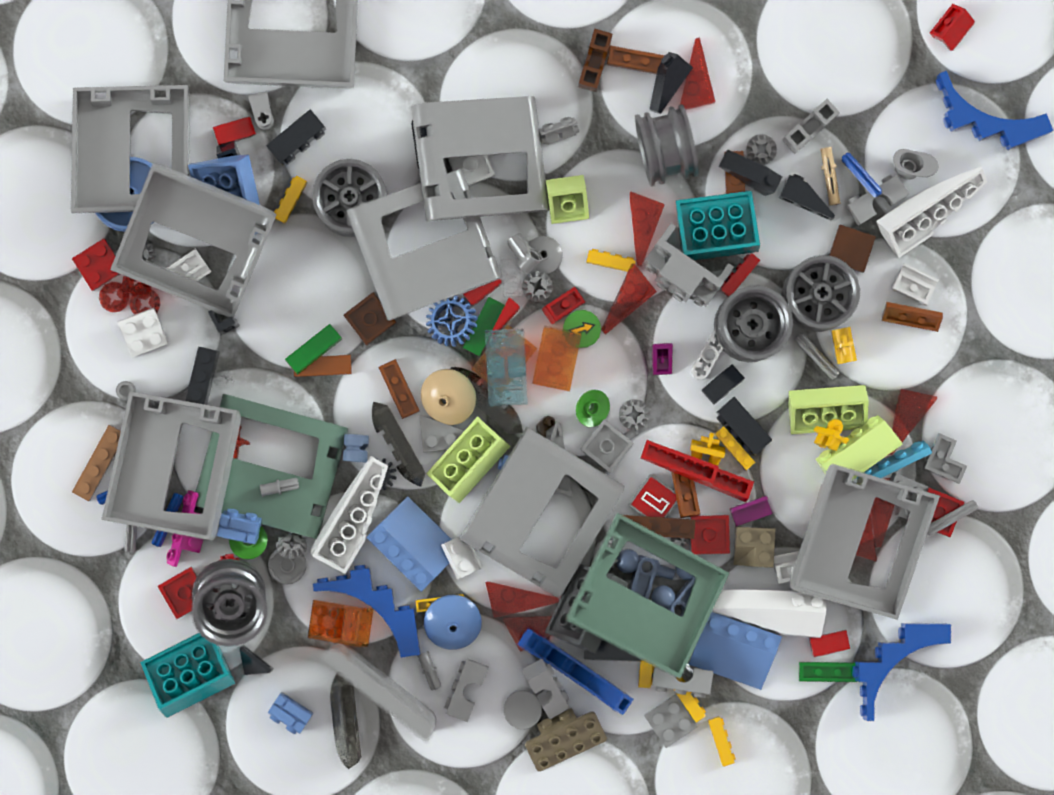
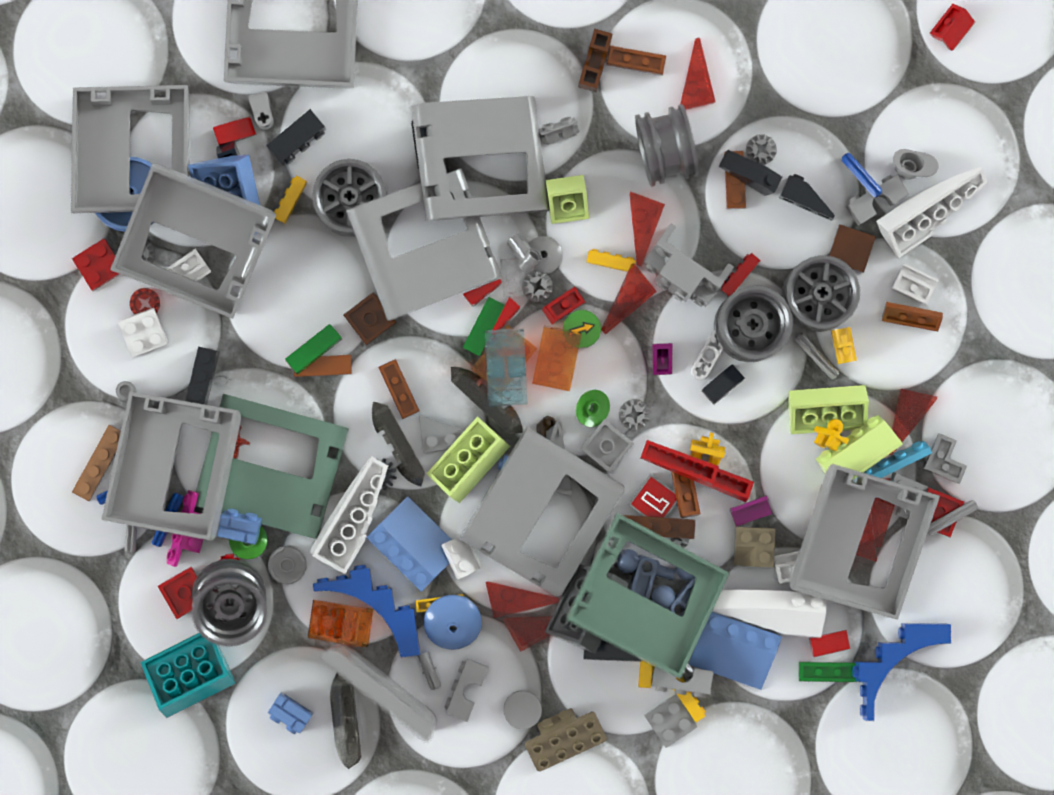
clear red gear [98,282,130,312] -> none
clear red gear [122,276,152,296] -> none
black panel [208,310,240,334] -> none
black slope [239,645,274,675] -> none
light grey axle [260,478,299,497] -> none
light grey gear [276,533,307,559] -> none
sand blue wheel [342,434,369,463] -> none
tan dish [421,369,476,425] -> none
medium blue gear [426,295,478,347] -> none
white tile [448,155,495,186] -> none
blue arch [517,628,634,715] -> none
light grey arch [522,659,570,719] -> none
black slope [649,52,693,114] -> none
teal slope [676,191,760,260] -> none
red plate [690,515,730,555] -> none
yellow piece [708,716,736,767] -> none
yellow piece [714,426,756,470] -> none
black brick [716,397,772,455] -> none
light grey arch [782,98,840,154] -> none
tan pin [820,147,841,206] -> none
blue arch [936,71,1054,150] -> none

